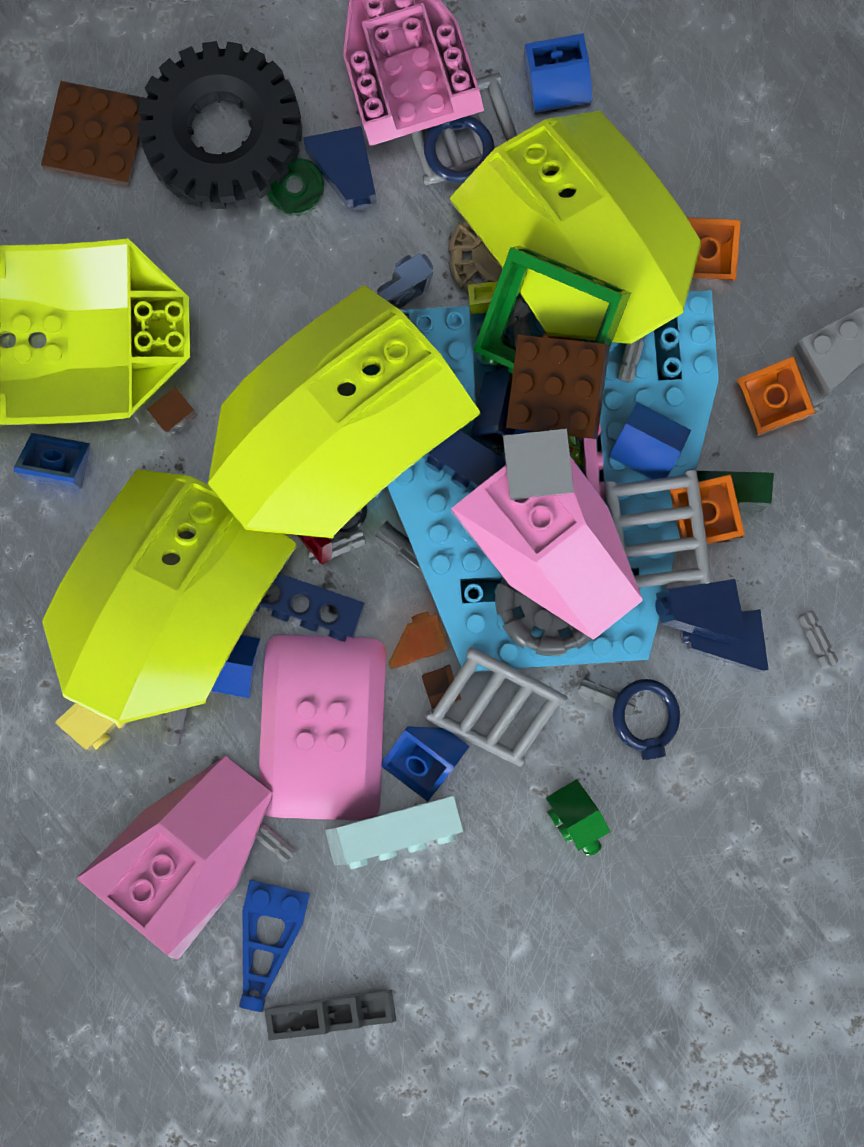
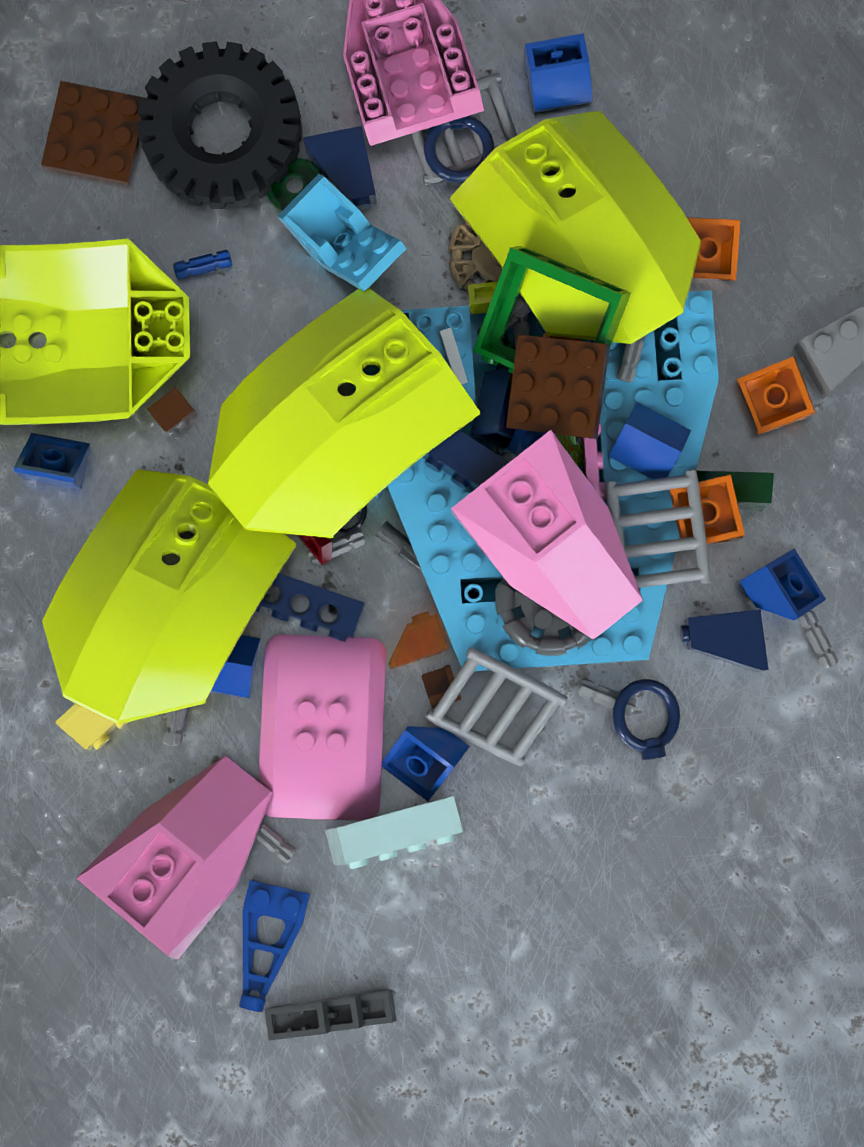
sand blue plate [377,253,433,309] -> none
light grey tile [503,429,574,500] -> none
green brick [546,779,611,856] -> none
dark blue slope [655,579,747,644] -> none
none -> blue axle [173,250,232,279]
none -> medium azure bracket [277,174,407,292]
none -> white sticker [440,328,468,384]
none -> blue slope [740,548,826,620]

